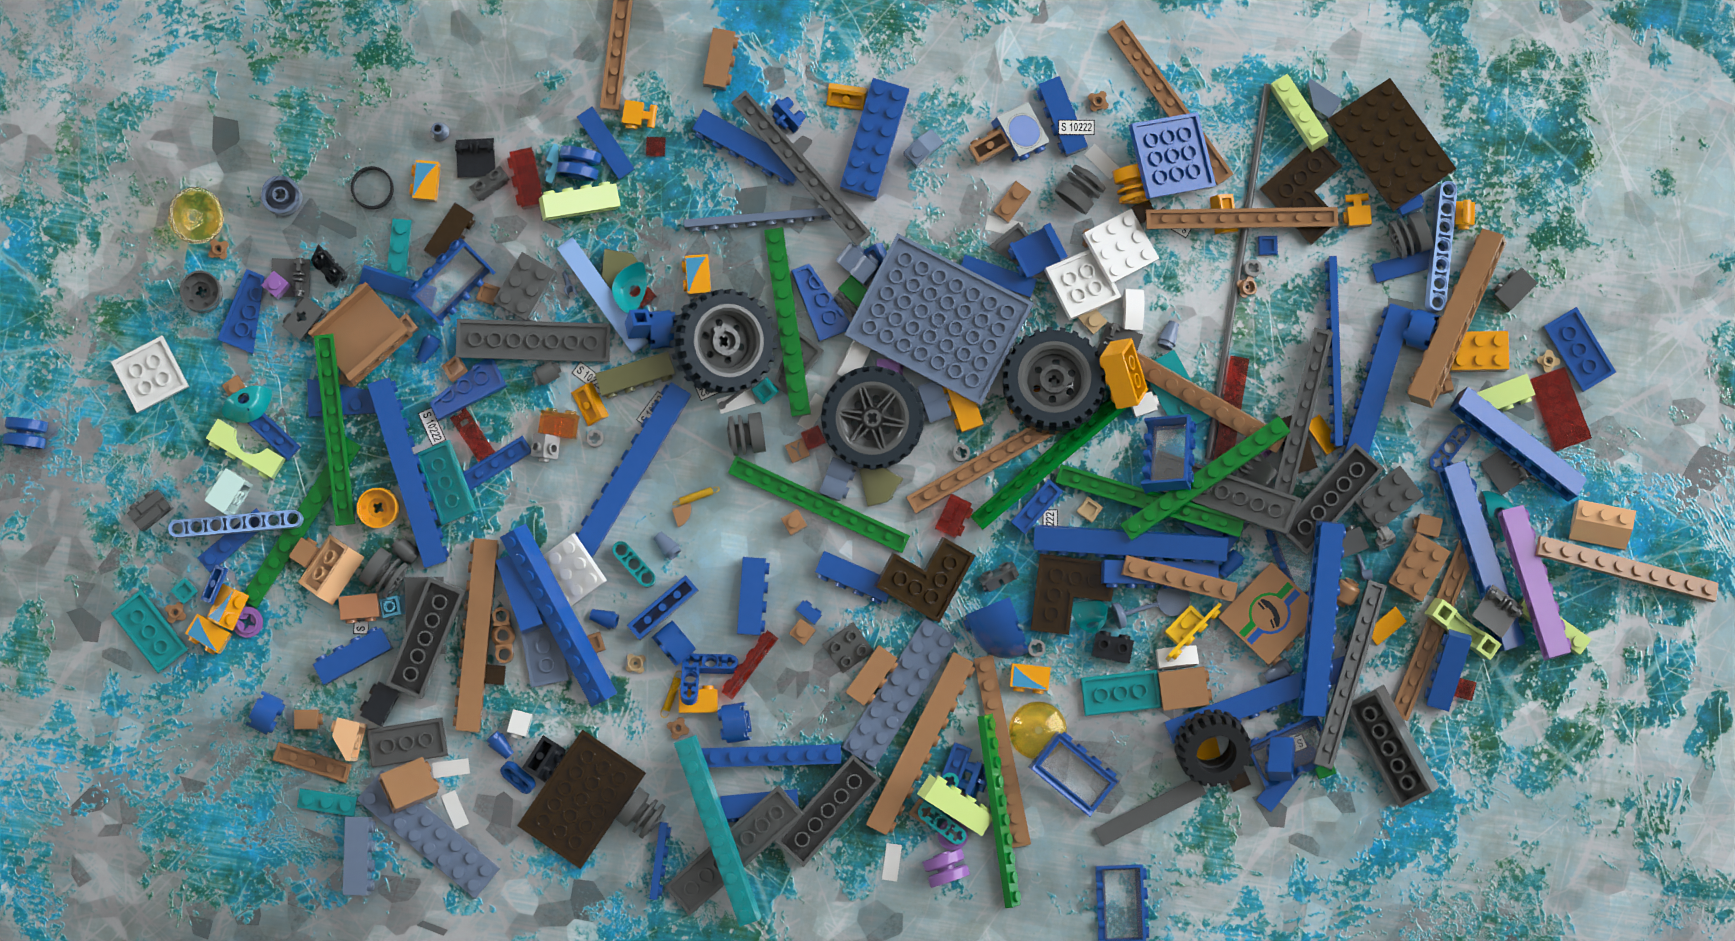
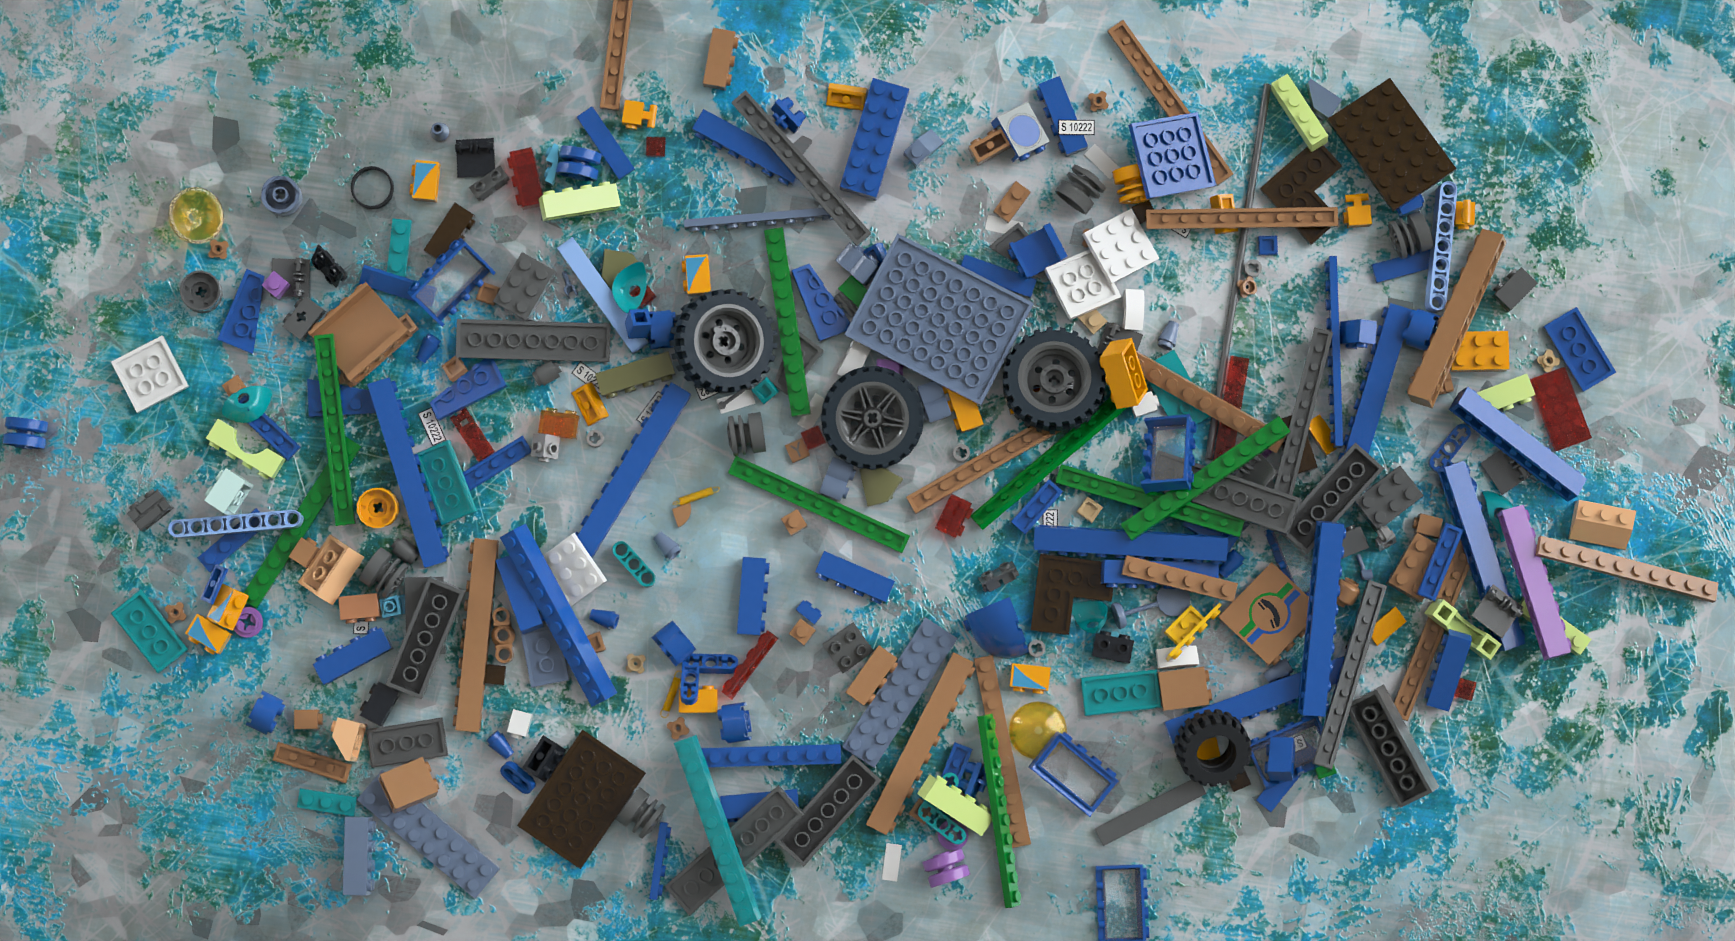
teal plate [171,577,199,605] -> none
white sticker [432,758,470,778] -> none
white sticker [441,790,469,830] -> none
blue brick [627,575,699,641] -> none
dark brown plate [874,537,976,623] -> none
none -> blue brick [1339,319,1377,349]
none -> blue tile [1416,523,1464,601]

